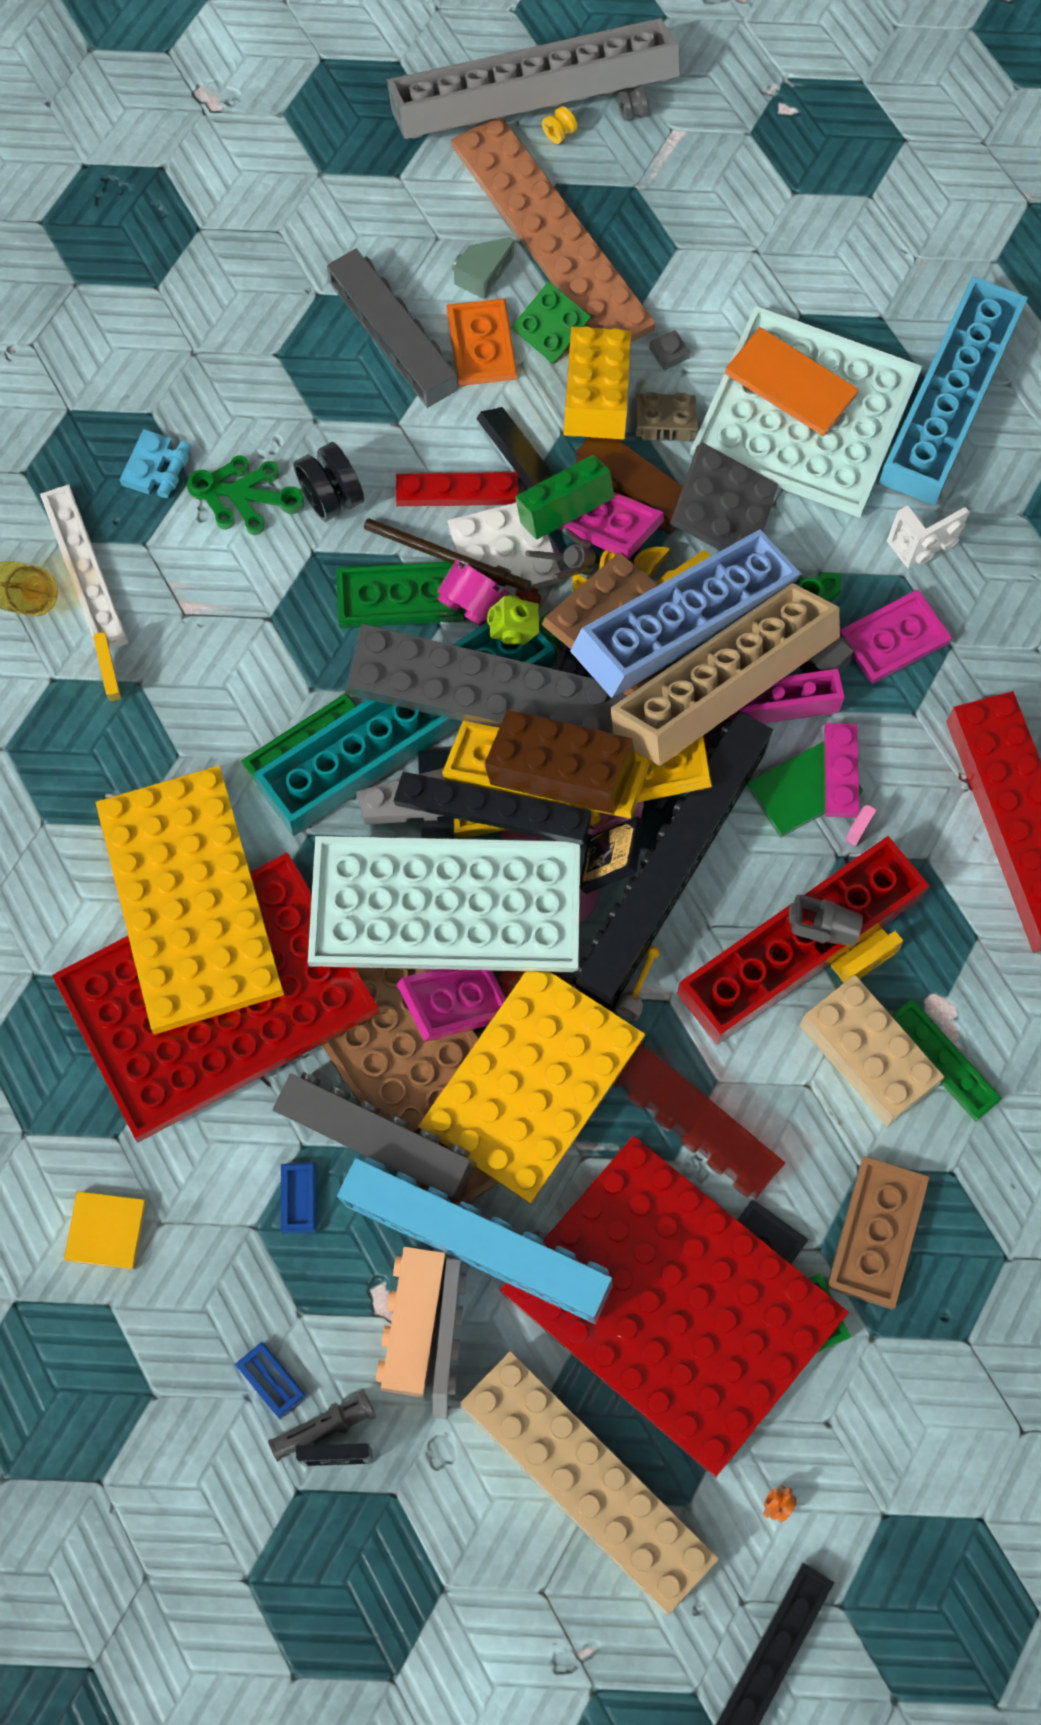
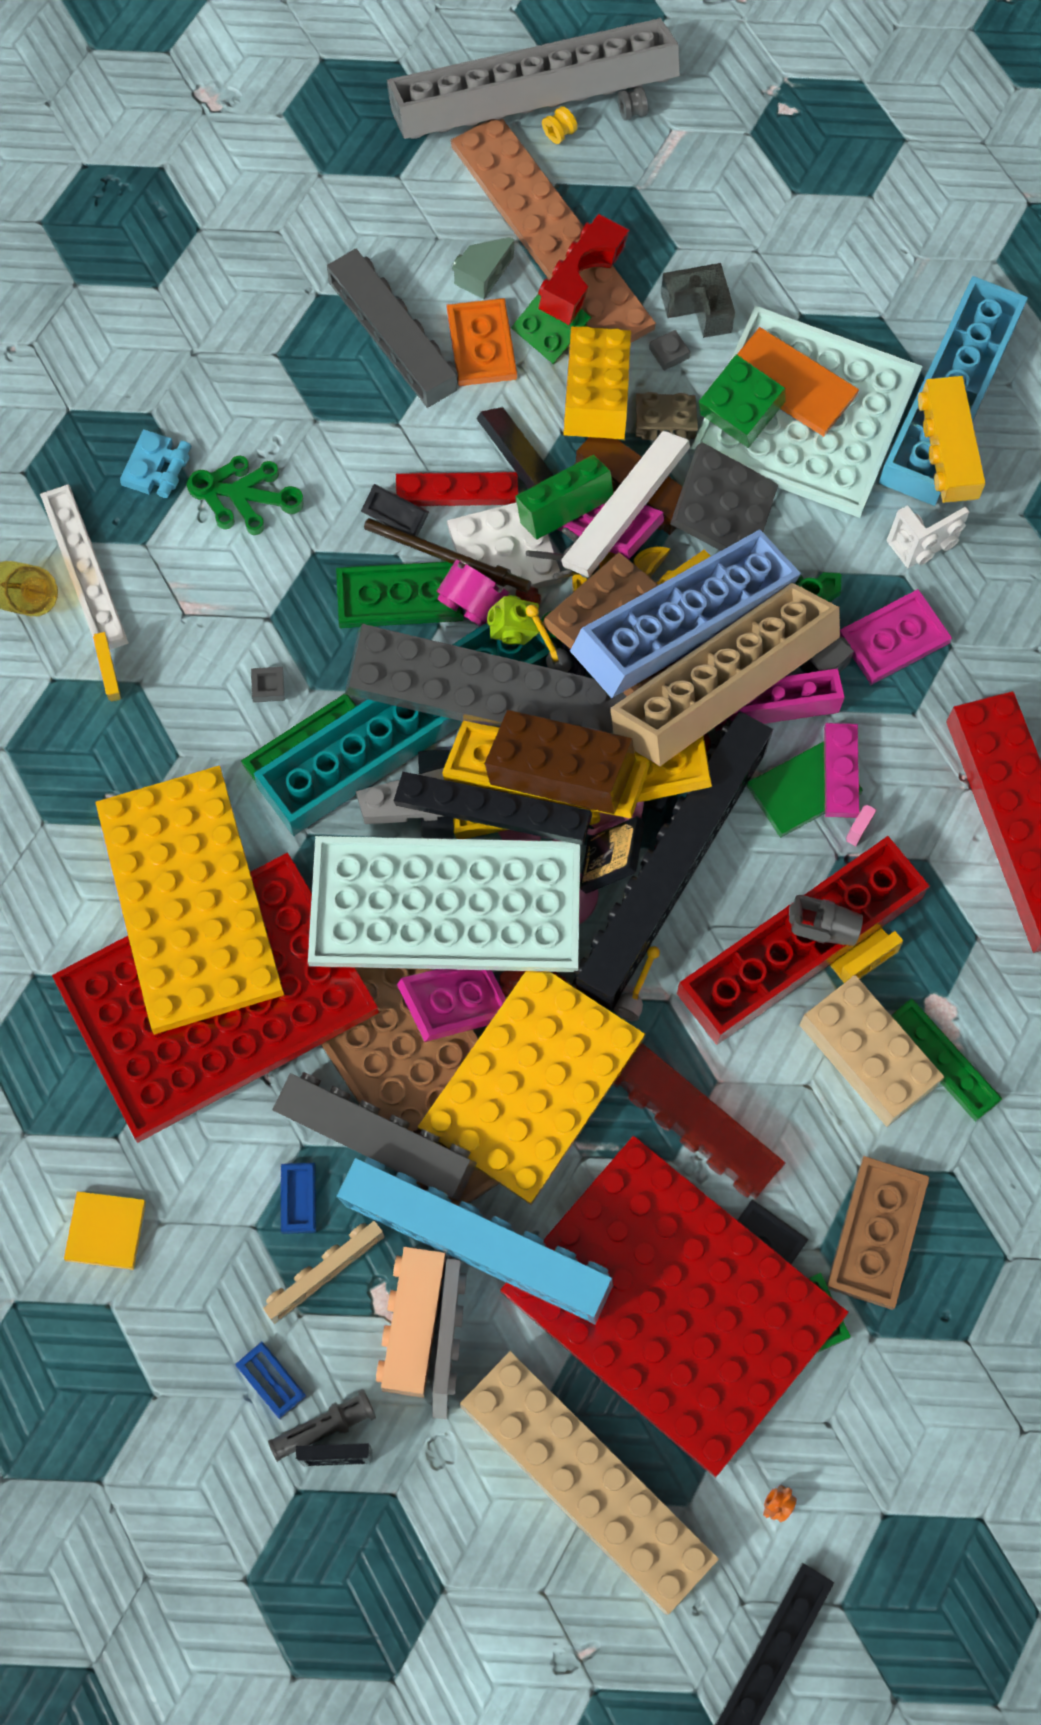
black wheel [293,442,365,522] -> none
none -> dark grey plate [251,667,285,703]
none -> tan plate [263,1221,384,1324]
none -> black tile [361,484,429,537]
none -> hinge [526,604,574,672]
none -> red arch [538,214,629,326]
none -> white tile [562,431,690,577]
none -> clear smoke brick [661,263,735,338]
none -> green brick [698,354,786,448]
none -> yellow brick [918,376,985,503]

